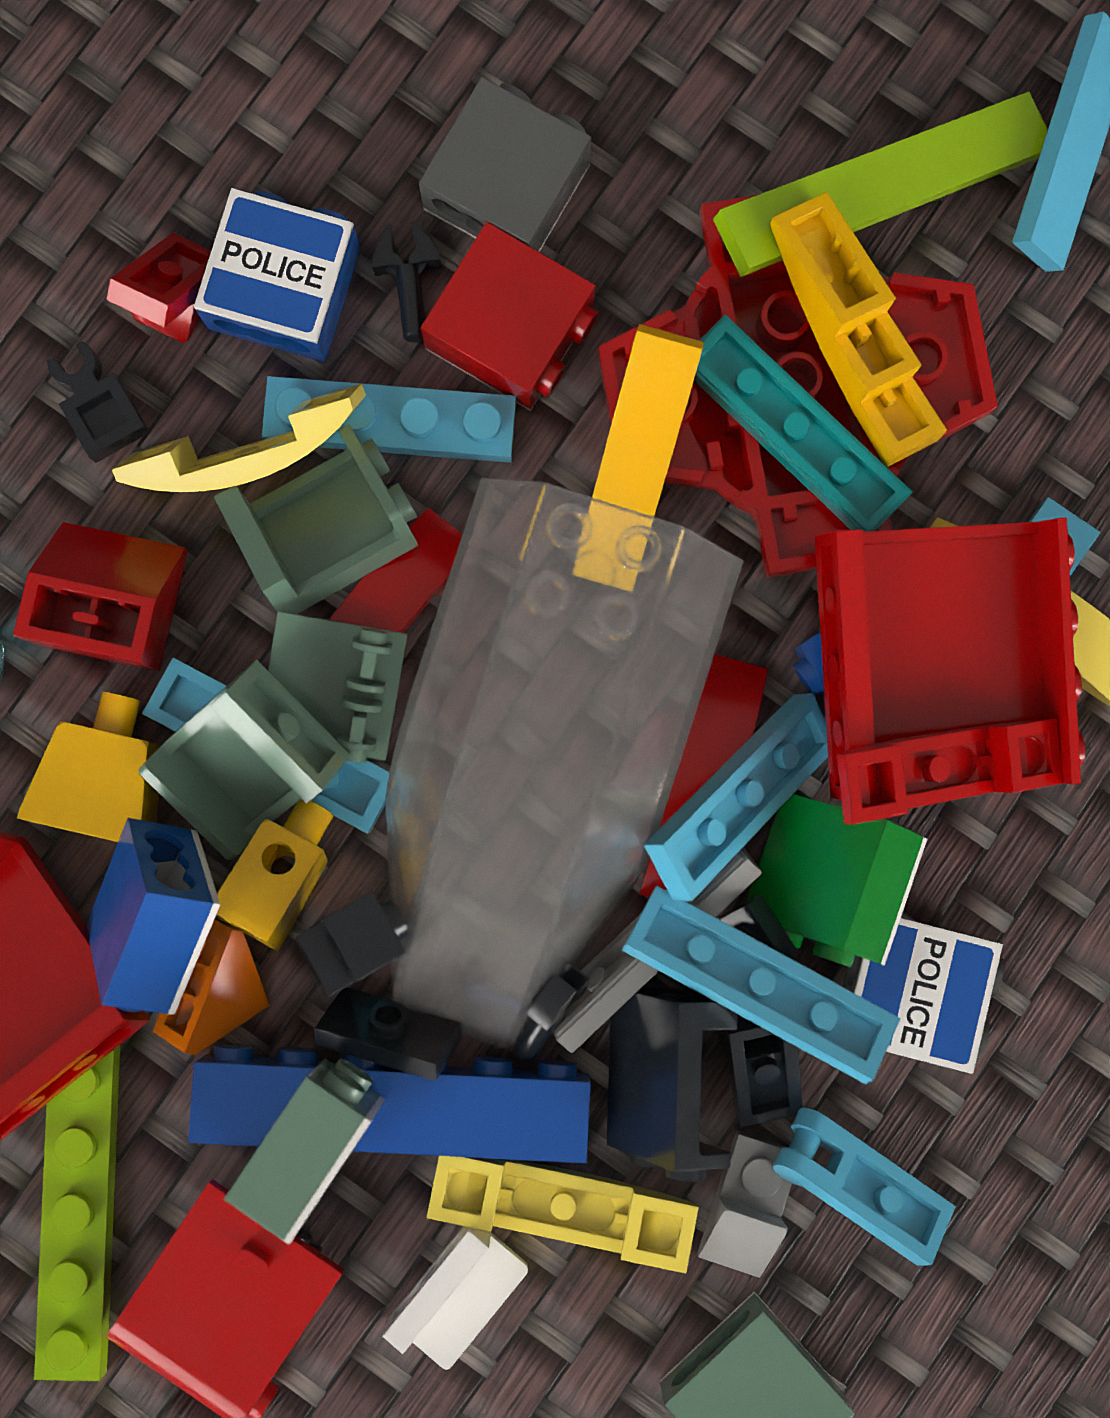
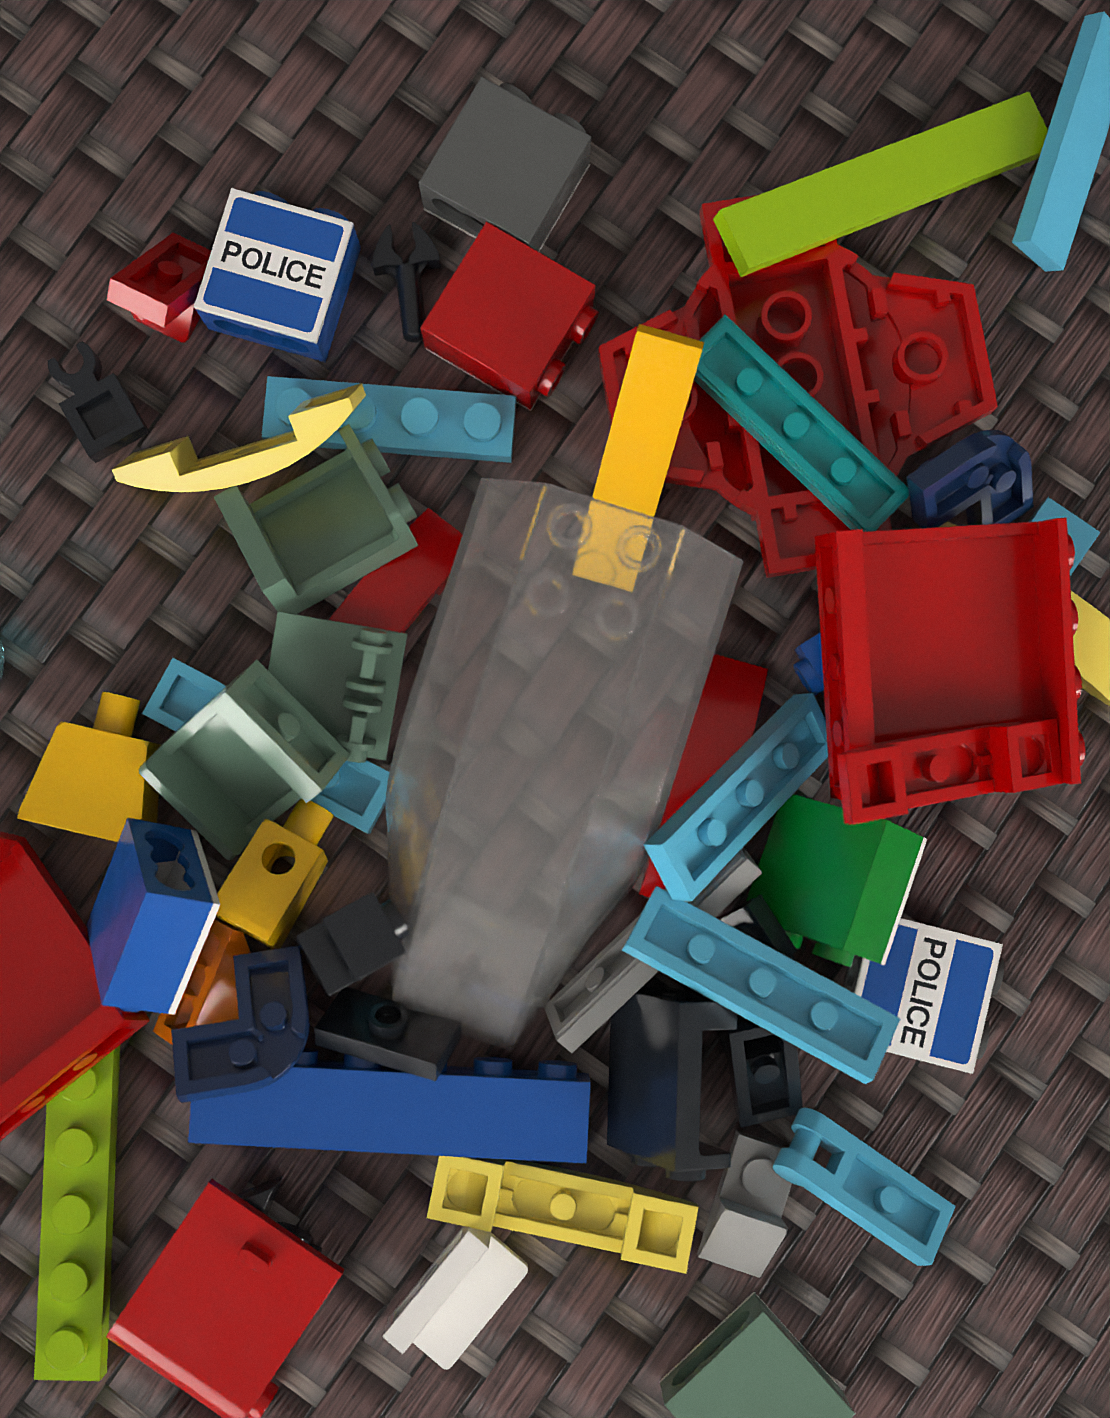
red slope [13,522,188,671] -> none
sand green piece [223,1058,386,1244] -> none
black bar [513,961,590,1062] -> none
yellow slope [770,192,947,467] -> none
none -> dark blue plate [171,946,309,1103]
none -> dark blue plate [907,430,1034,528]

